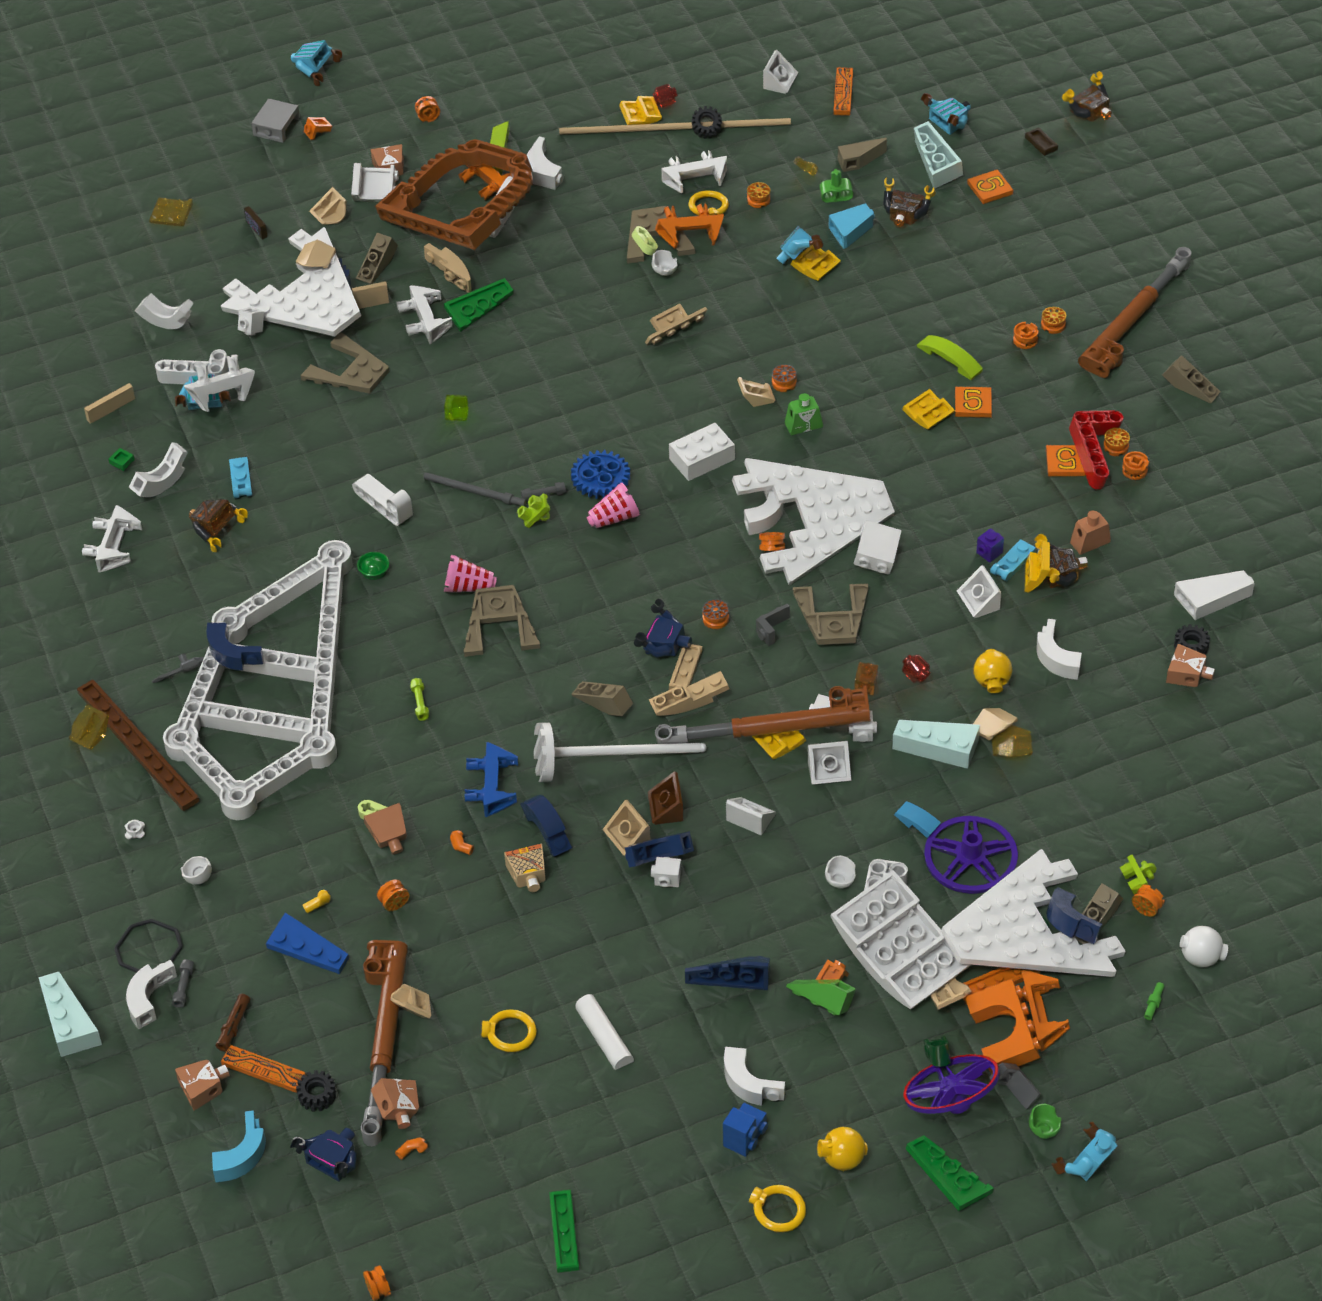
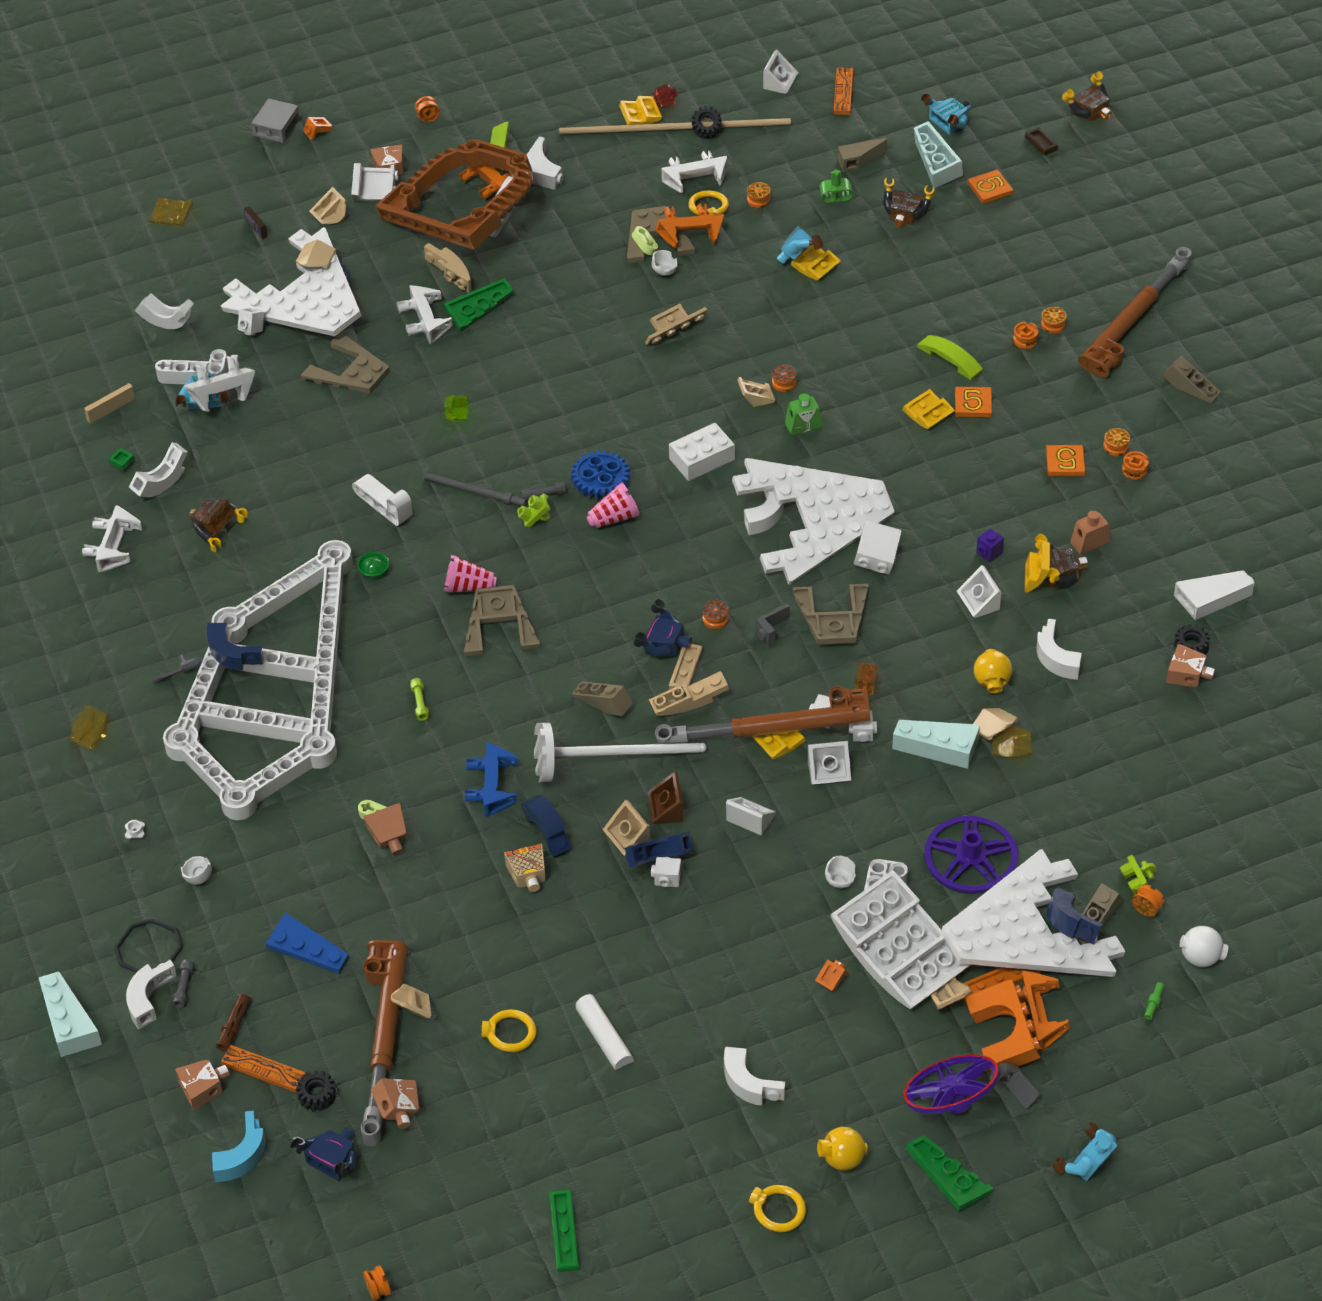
reddish brown plate [77,680,200,811] -> none
medium azure plate [229,457,252,499] -> none
medium azure torso [291,40,342,86] -> none
yellow arm [303,890,331,913] -> none
tan slope [351,282,389,309] -> none
dark tan slope [356,233,398,284] -> none
orange wheel [377,879,410,911] -> none
orange arm [395,1137,428,1160] -> none
orange arm [450,830,474,855] -> none
dark blue wedge [685,956,770,990] -> none
blue brick [723,1103,768,1157] -> none
orange wheel [759,532,785,551] -> none
bright green slope [786,979,856,1015] -> none
clear yellow arm [794,156,818,175] -> none
medium azure slope [829,203,875,249] -> none
dark azure slope [894,801,941,838] -> none
clear red head [902,654,931,683] -> none
dark green piece [923,1036,951,1067] -> none
medium azure plate [990,539,1036,582] -> none
bright green hair [1028,1103,1061,1139] -> none
red beam [1069,410,1124,490] -> none

